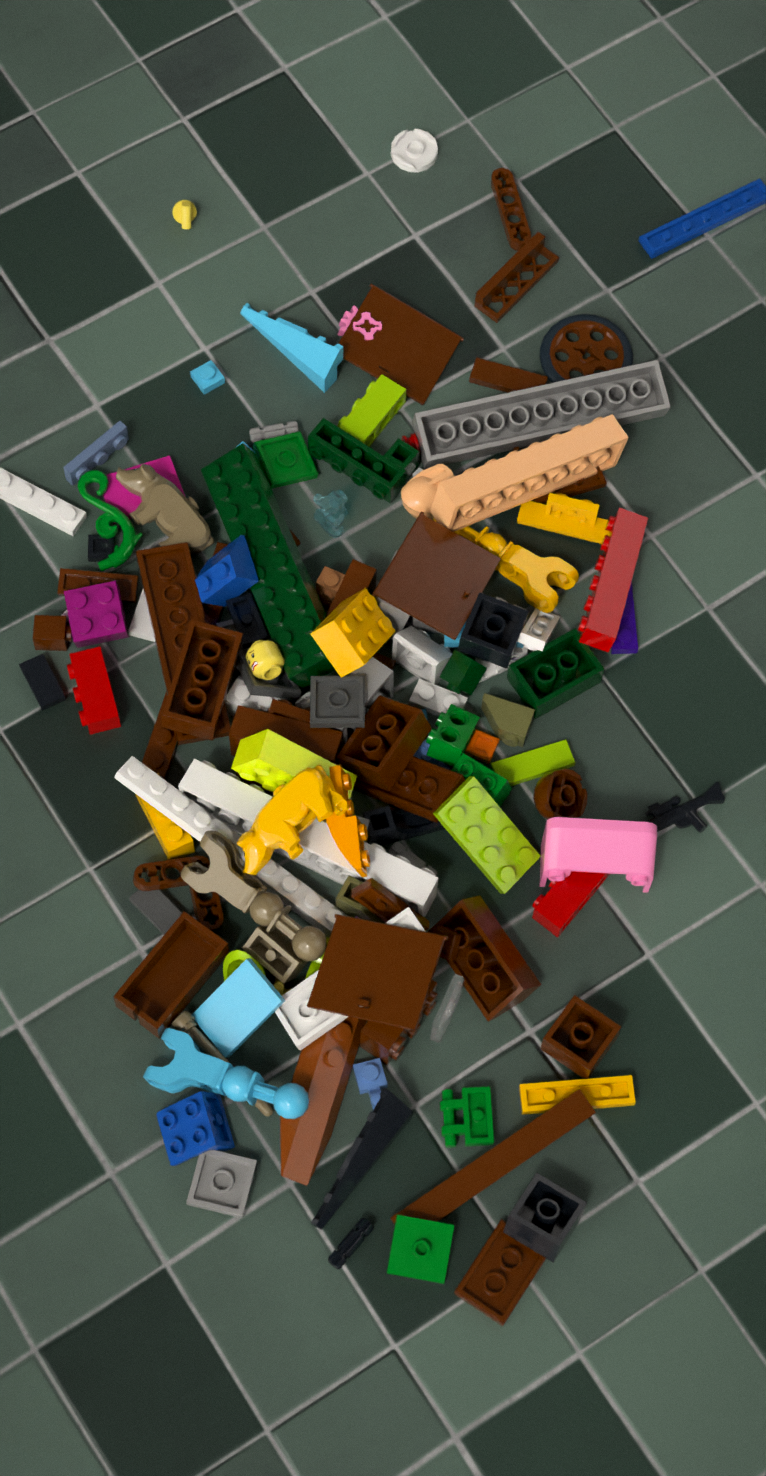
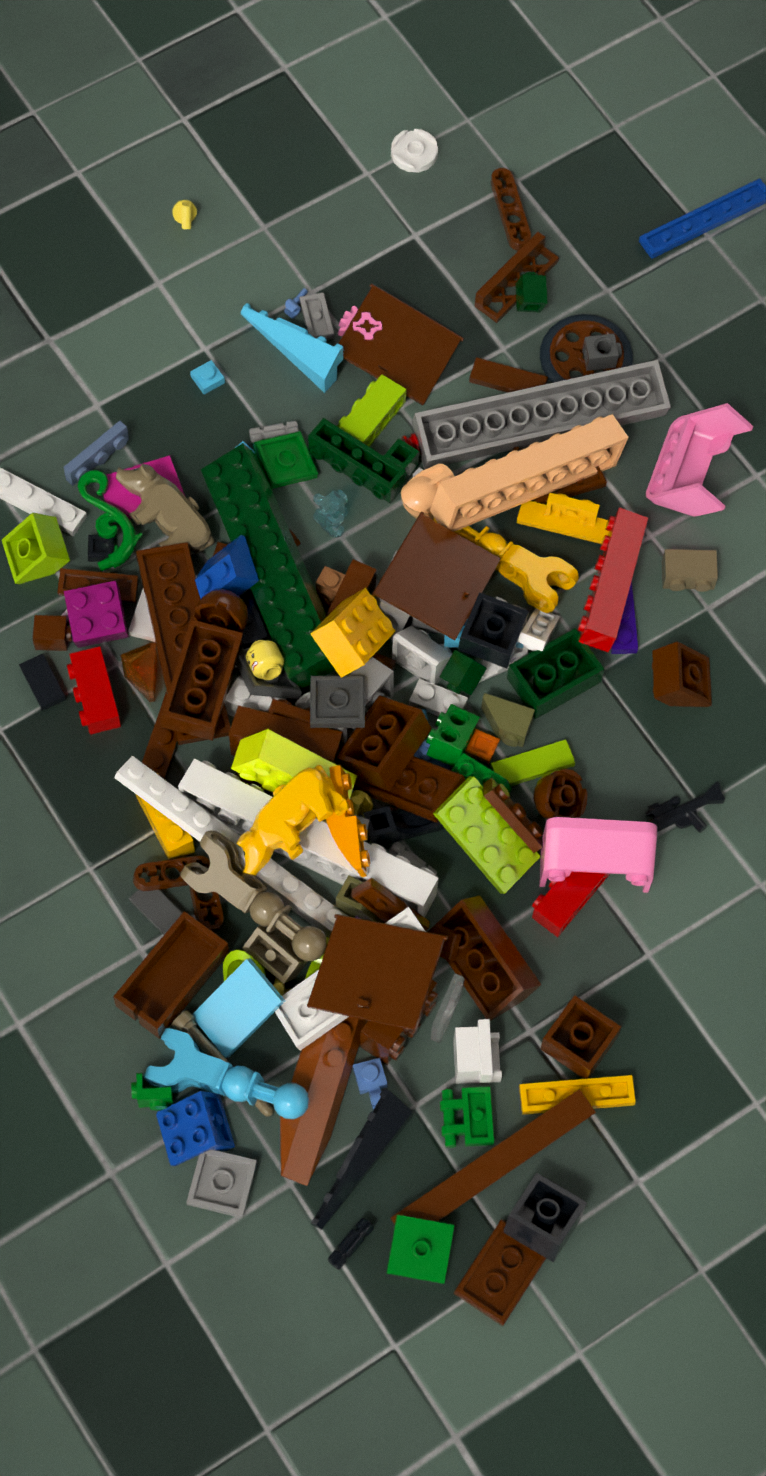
none -> lime slope [2,512,70,584]
none -> clear orange slope [120,643,157,702]
none -> green bracket [131,1073,173,1111]
none -> reddish brown cylinder [193,589,248,633]
none -> medium blue hand [284,288,308,319]
none -> light grey plate [299,293,334,340]
none -> light yellow plate [350,790,373,816]
none -> white plate [453,1019,502,1084]
none -> reddish brown plate [483,778,543,853]
none -> dark green brick [515,272,548,313]
none -> dark grey brick [582,334,622,371]
none -> bright pink windscreen [646,403,753,517]
none -> reddish brown slope [652,641,712,707]
none -> dark tan brick [662,549,718,592]

